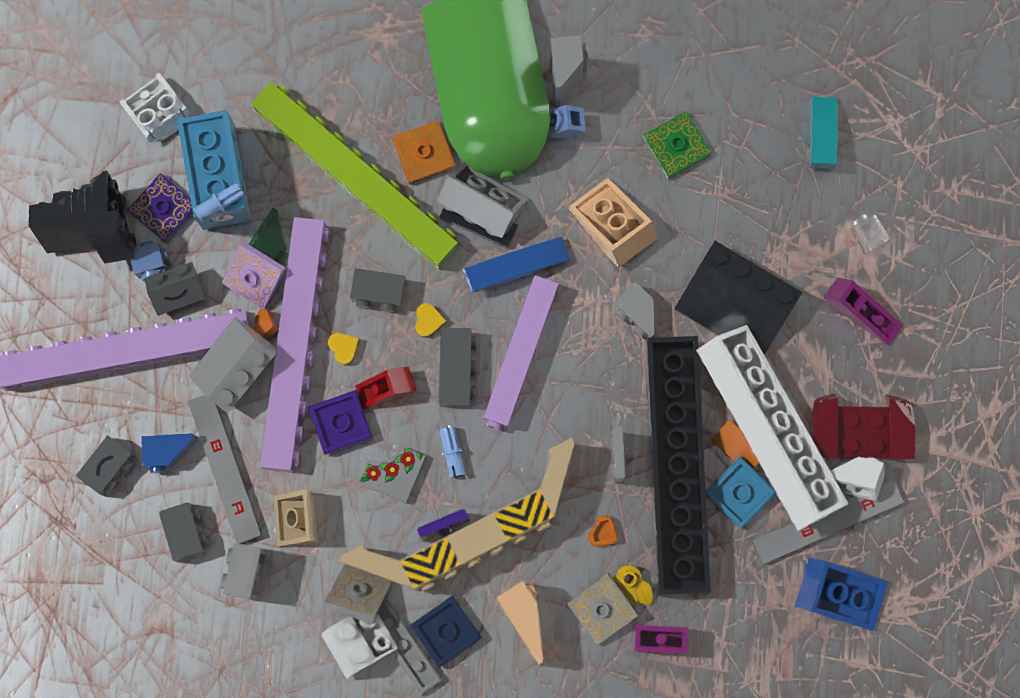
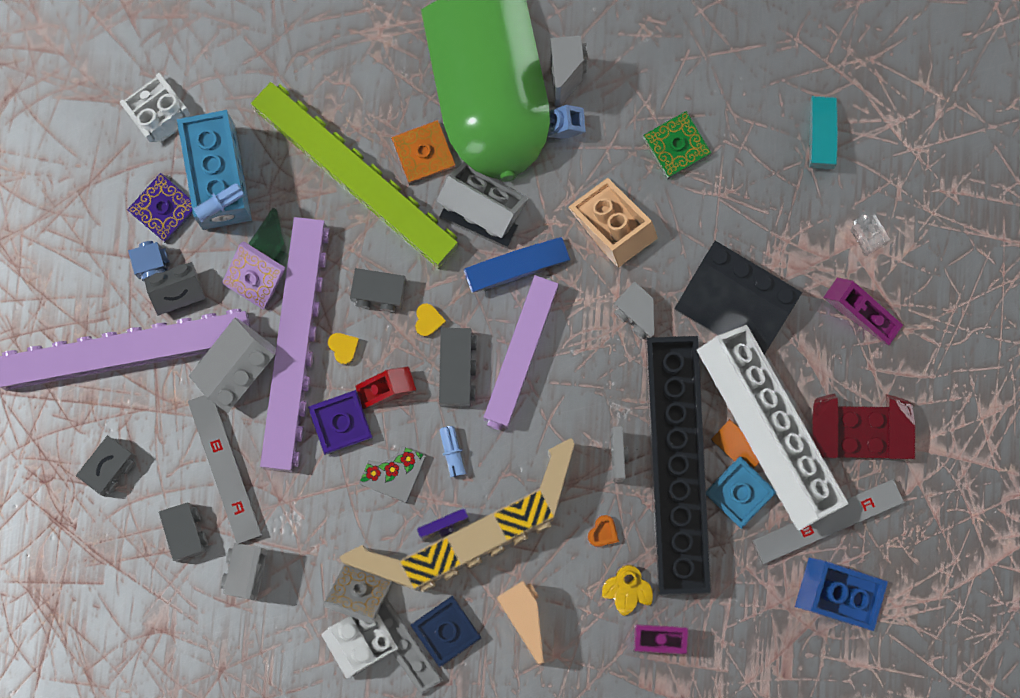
black brick [29,170,137,264] -> none
blue slope [141,433,197,473] -> none
orange tile [252,309,279,340] -> none
tan slope [274,489,317,547] -> none
light grey plate [567,573,639,646] -> none
white slope [830,457,885,501] -> none

